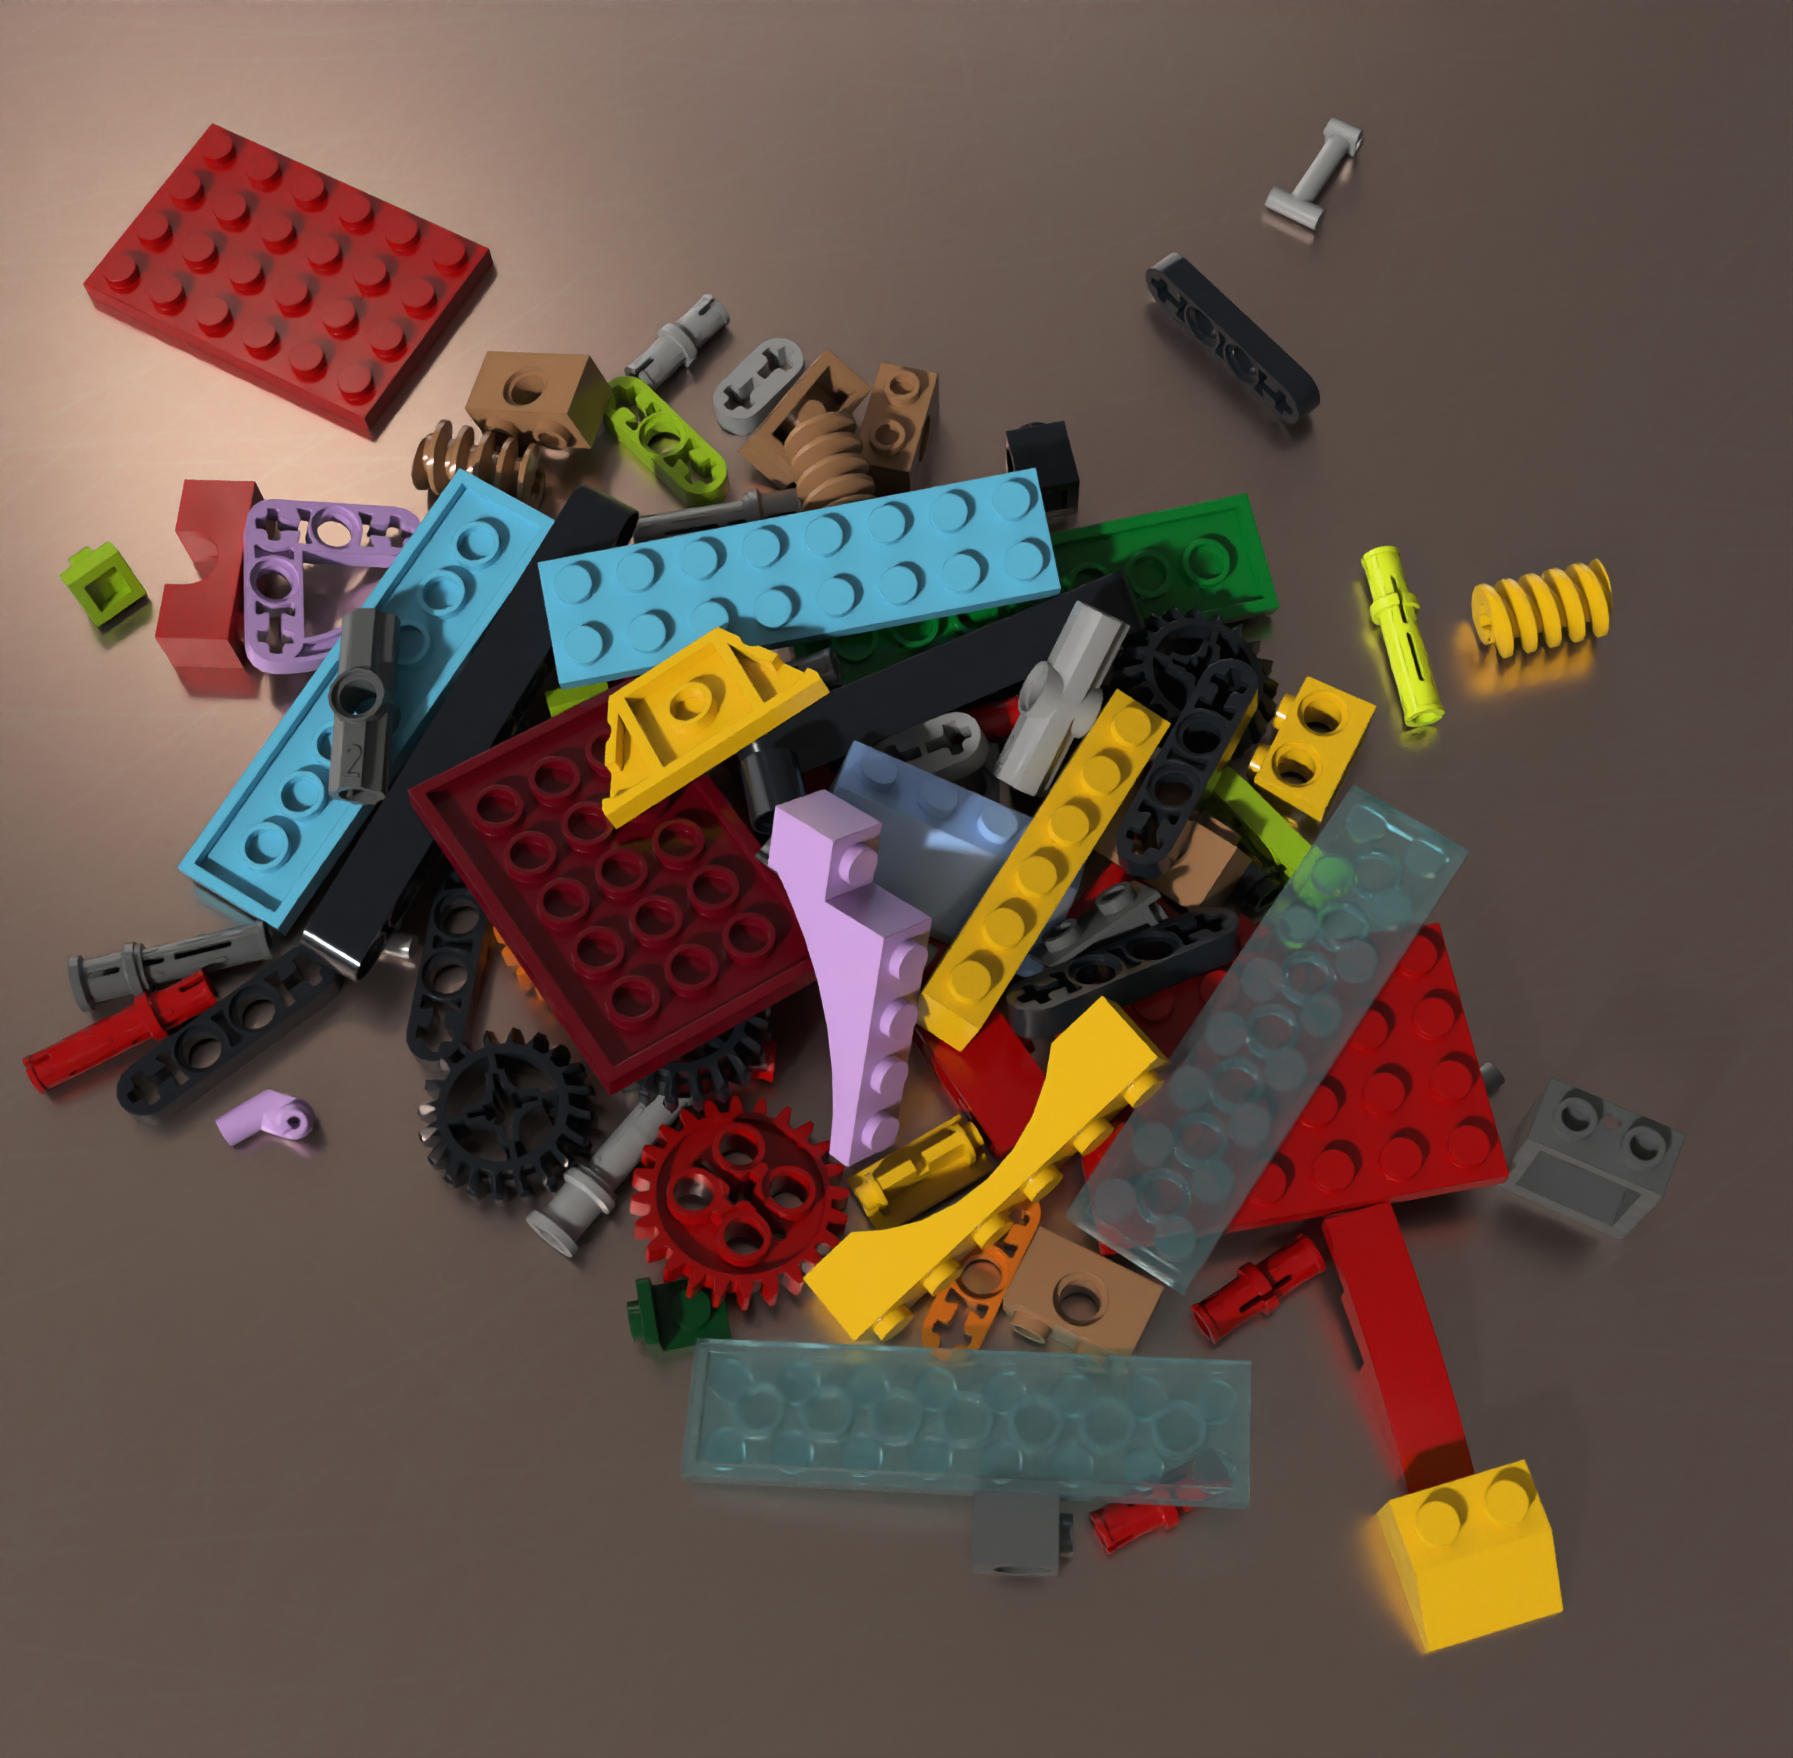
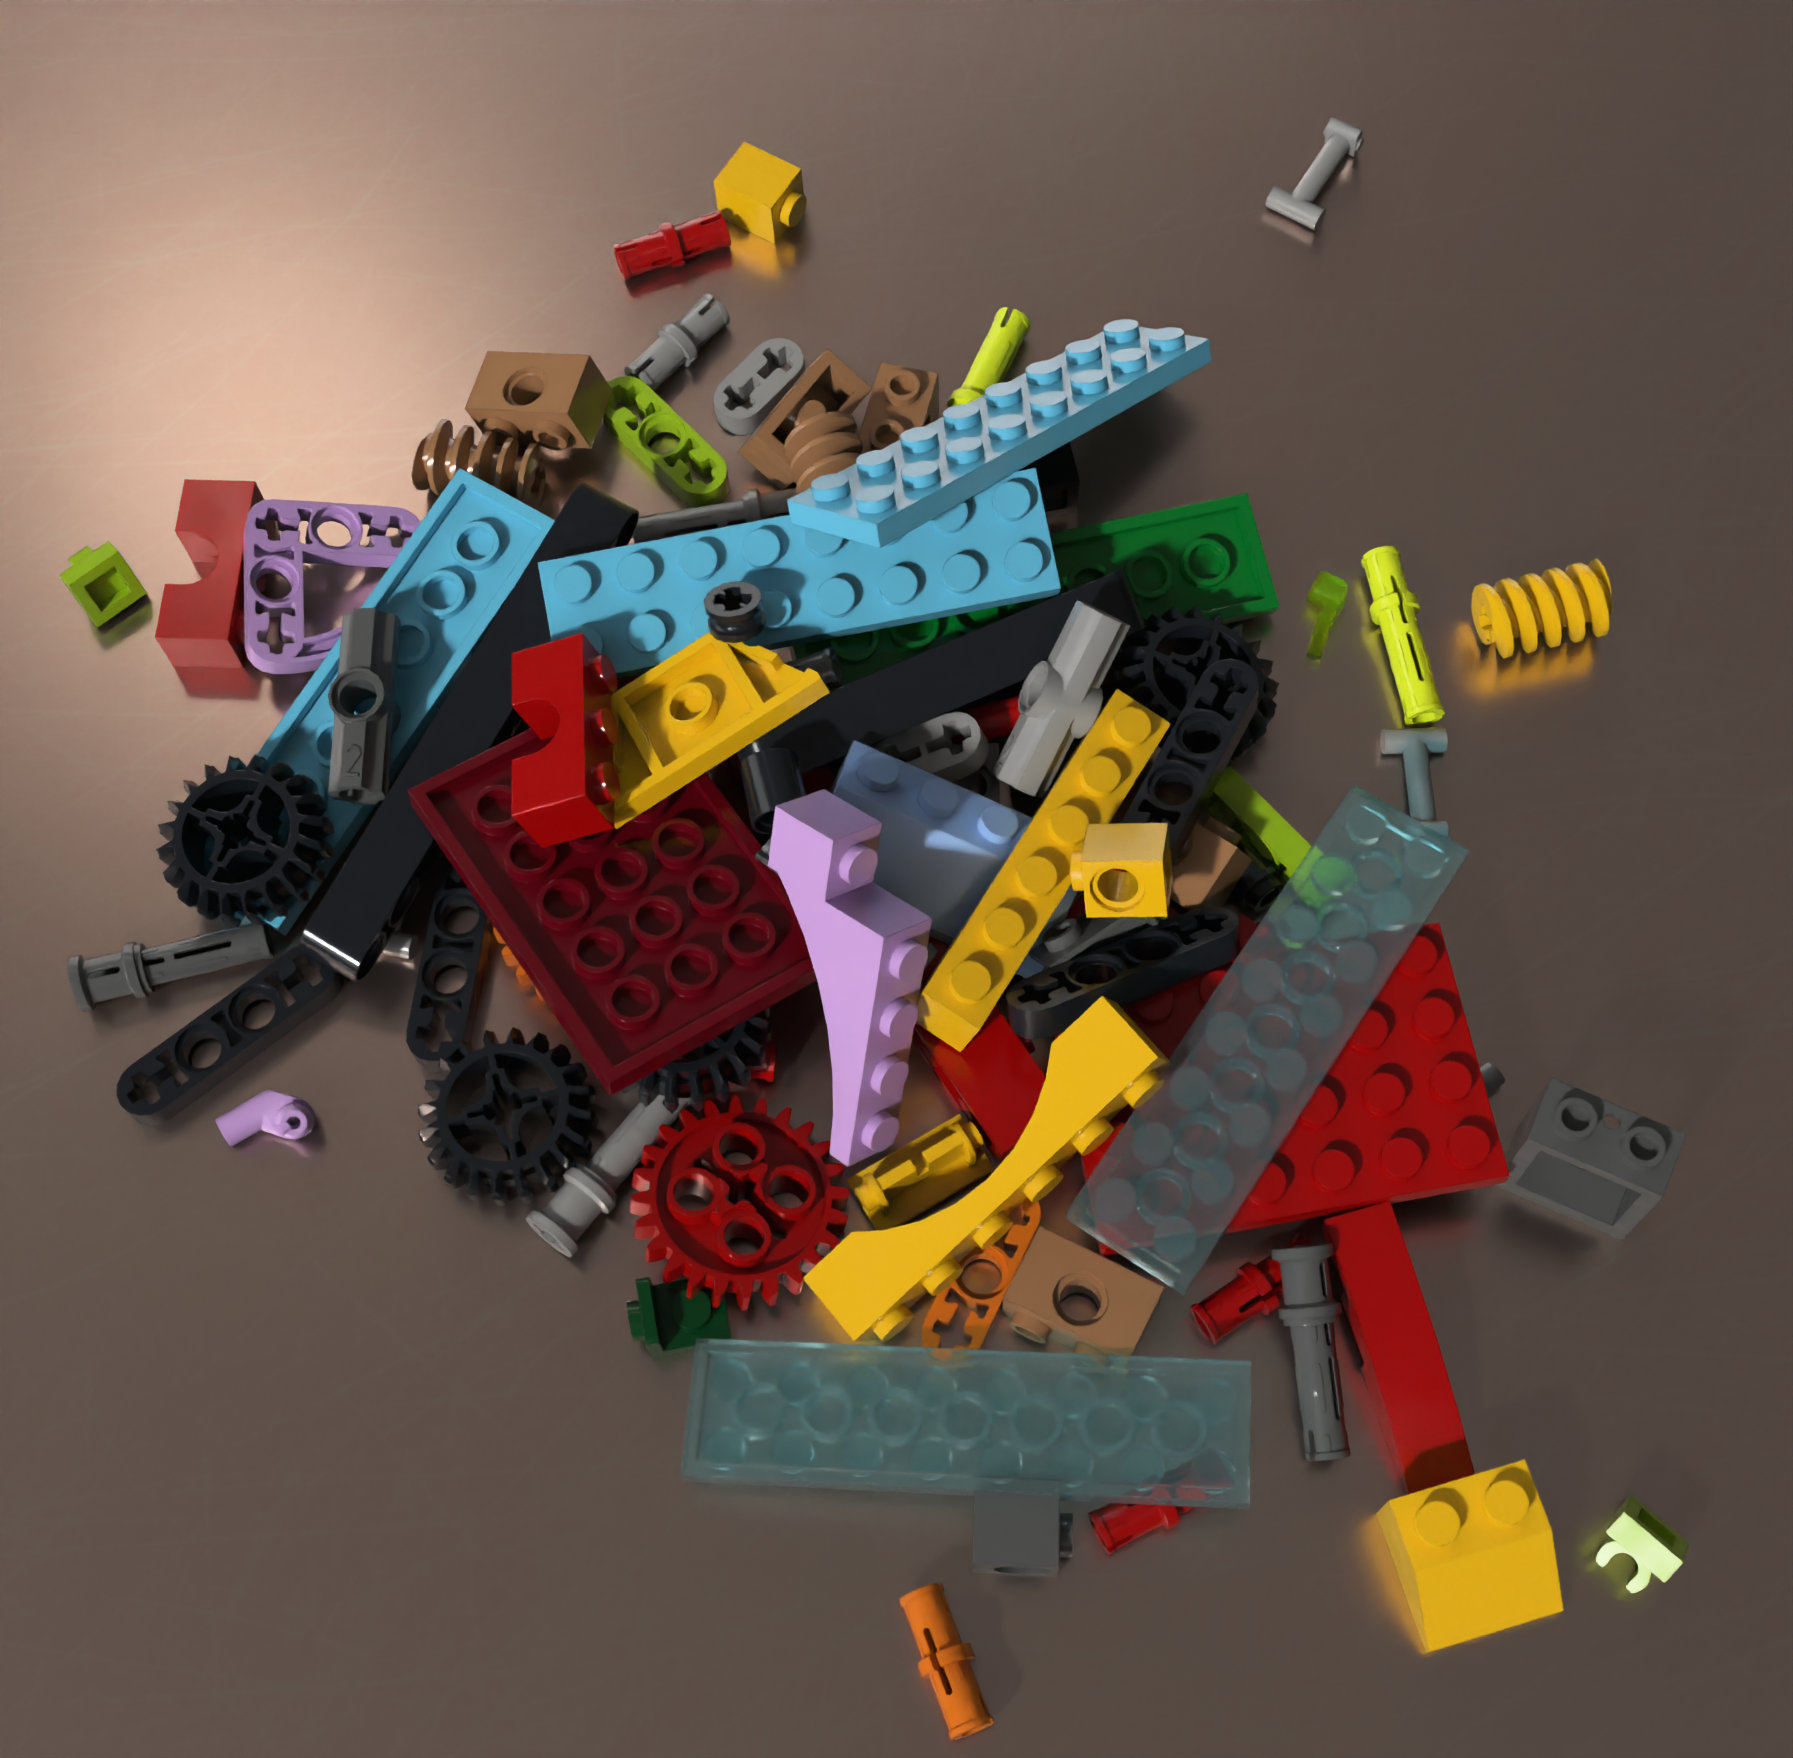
red pin [23,968,221,1095] -> none
red plate [83,123,493,431] -> none
black beam [1145,252,1320,424] -> none
yellow brick [1245,676,1377,834] -> none
none -> black gear [156,754,335,927]
none -> red arch [512,632,620,848]
none -> red pin [612,210,731,281]
none -> black bush [704,581,766,643]
none -> yellow brick [713,141,807,244]
none -> medium azure plate [787,319,1211,548]
none -> orange pin [899,1583,995,1741]
none -> neon yellow pin [947,307,1031,408]
none -> yellow brick [1071,823,1173,918]
none -> dark grey pin [1271,1242,1351,1461]
none -> clear neon green hand [1306,571,1348,660]
none -> light grey piece [1381,728,1450,850]
none -> tile [1596,1494,1689,1593]

